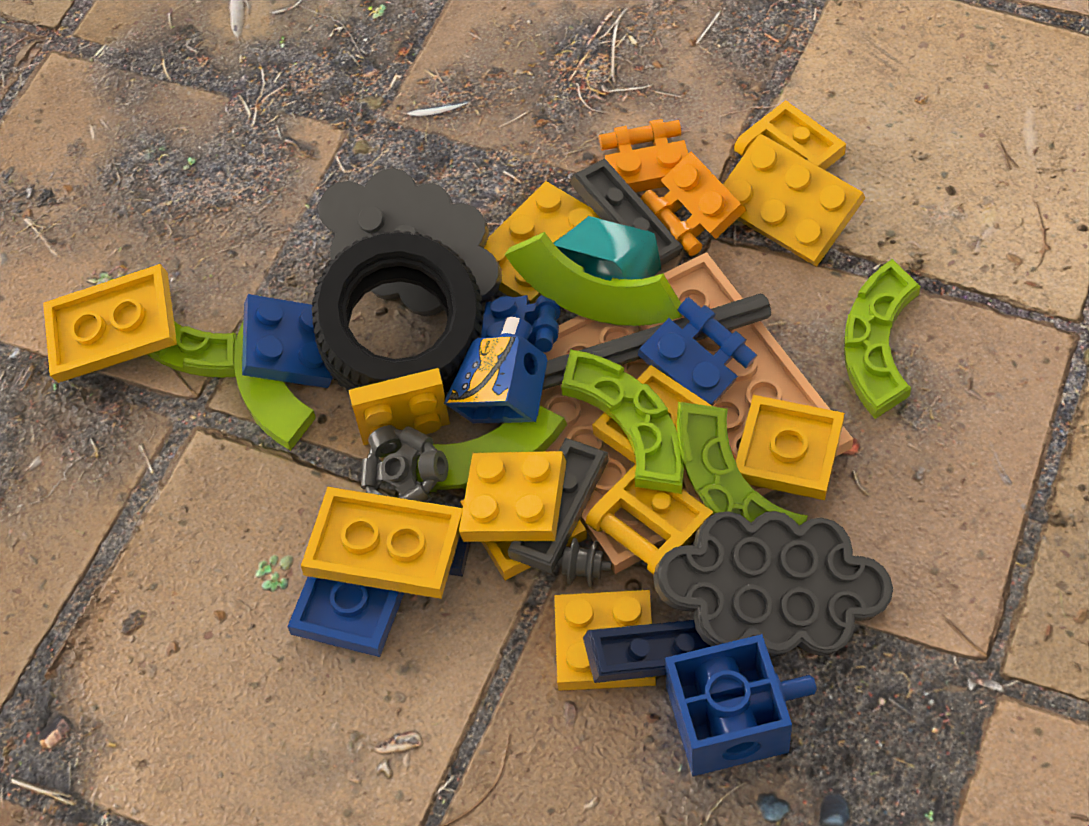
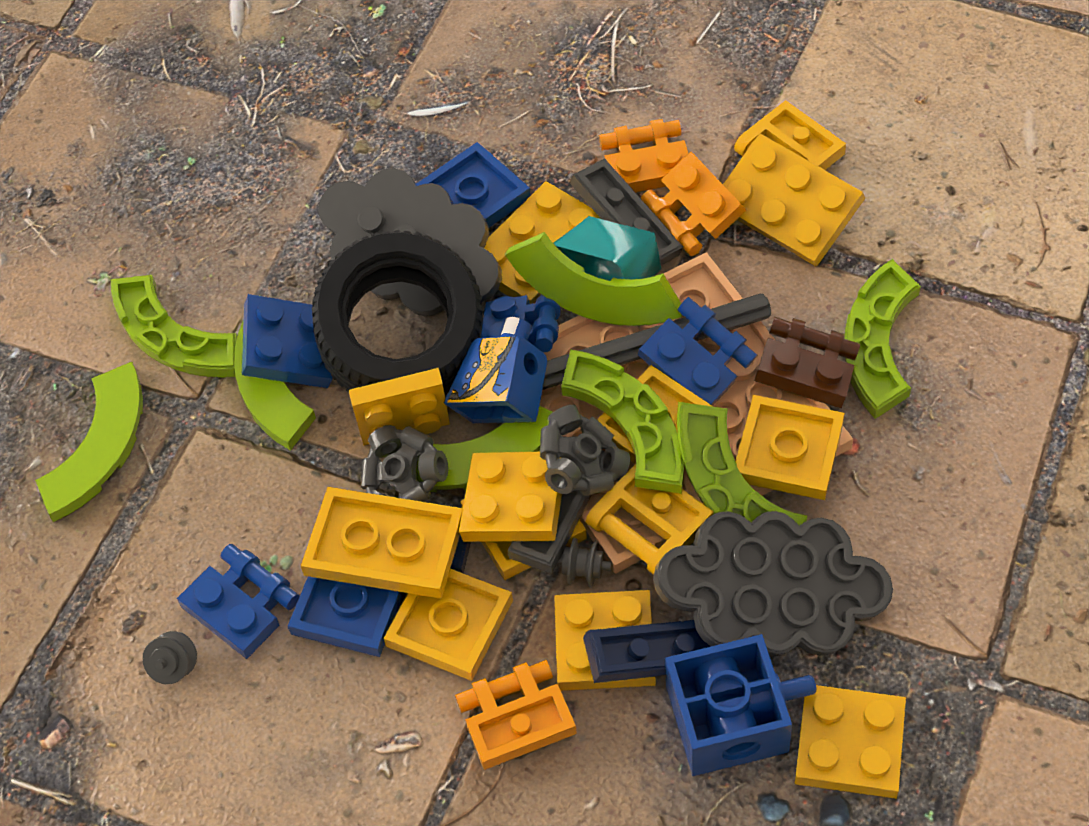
yellow plate [43,264,177,383] -> none
none -> lime tile [35,362,143,522]
none -> dark grey wheel [143,631,197,684]
none -> blue plate [177,544,300,659]
none -> yellow plate [383,569,513,681]
none -> blue plate [416,142,531,228]
none -> light orange plate [455,660,577,770]
none -> dark grey piece [540,405,630,496]
none -> reddish brown plate [754,317,860,409]
none -> yellow plate [795,685,906,799]

